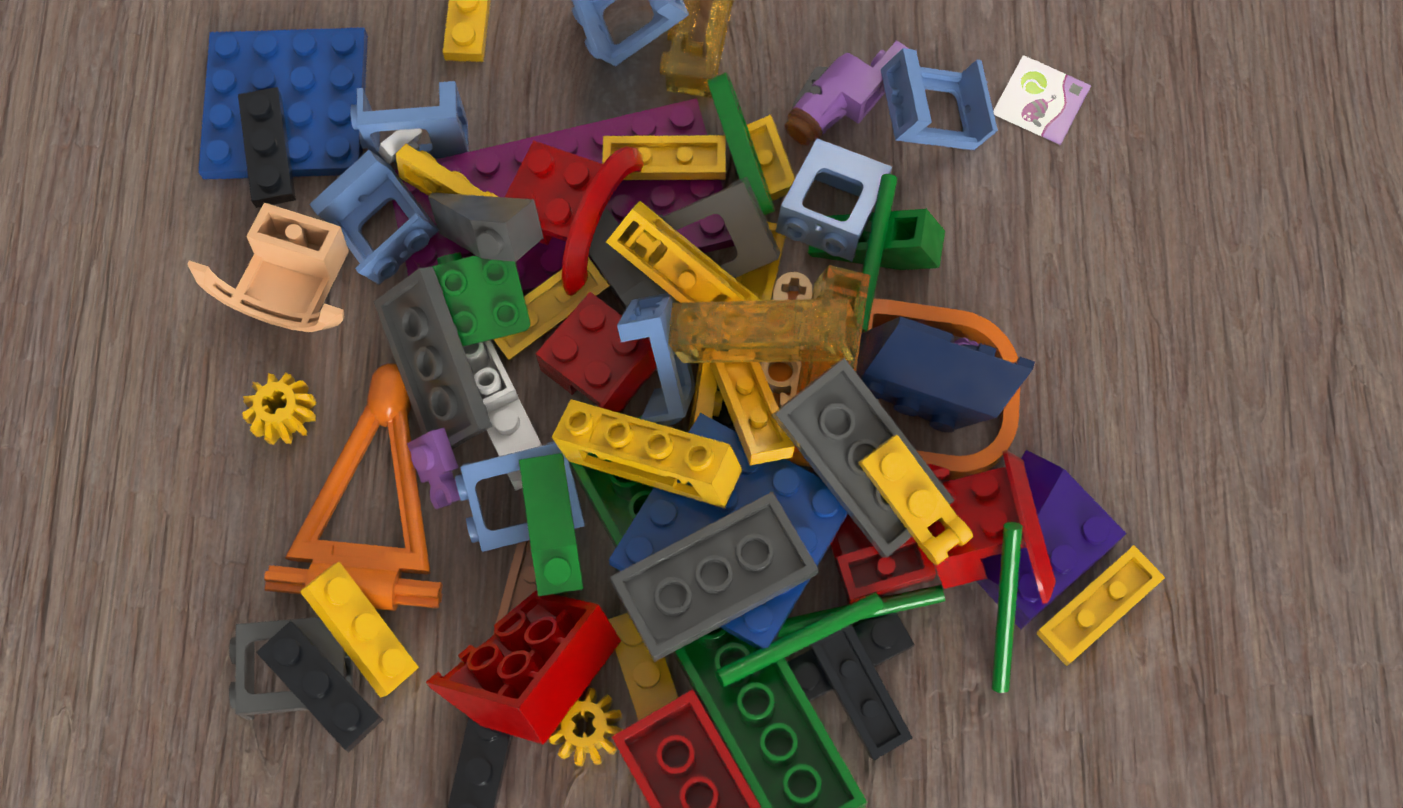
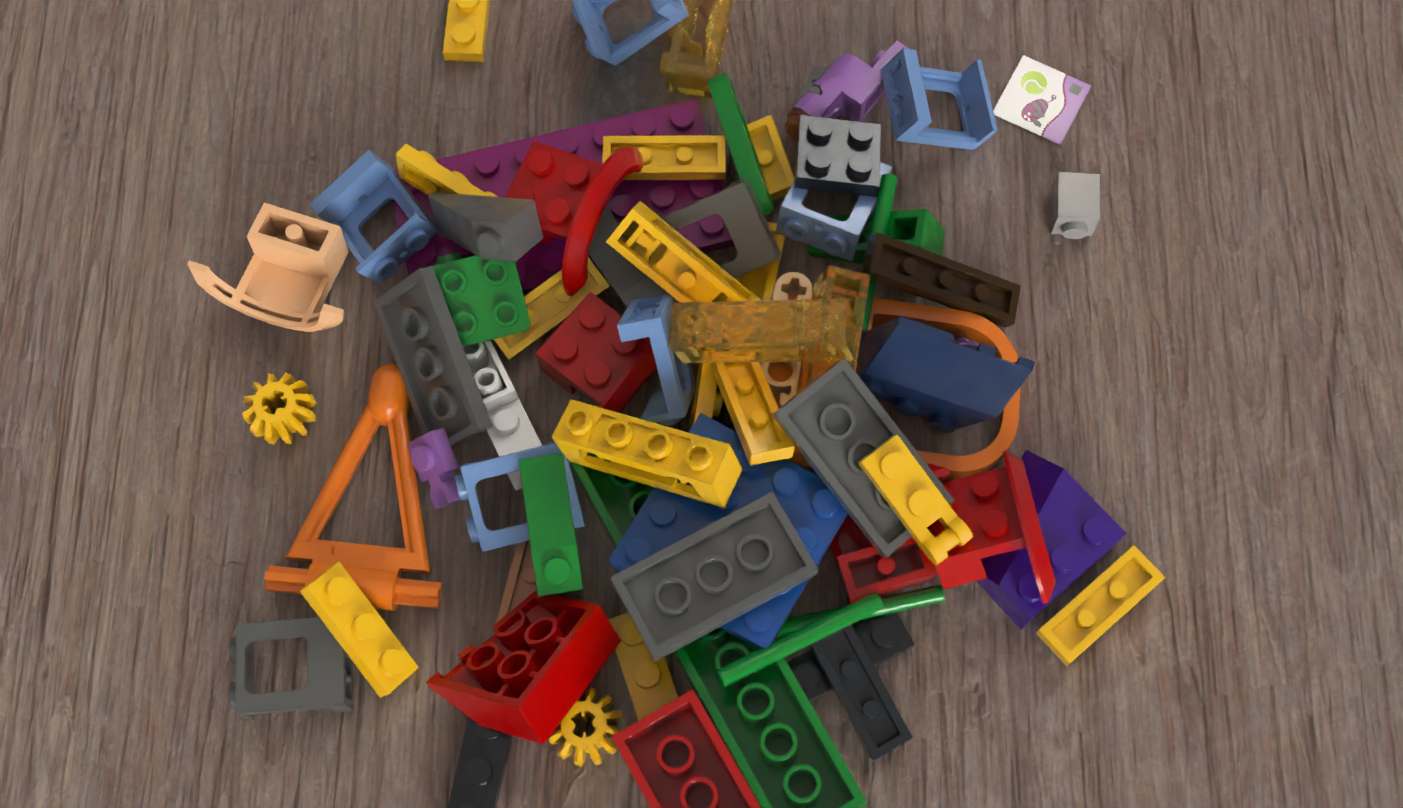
blue plate [198,27,368,179] -> none
black plate [238,87,296,208] -> none
black plate [256,621,383,752] -> none
medium blue window [350,81,469,162] -> none
white plate [378,129,422,164] -> none
green bar [991,522,1022,693] -> none
none -> plate [794,115,881,197]
none -> dark brown plate [862,232,1021,328]
none -> light grey brick [1051,172,1100,239]

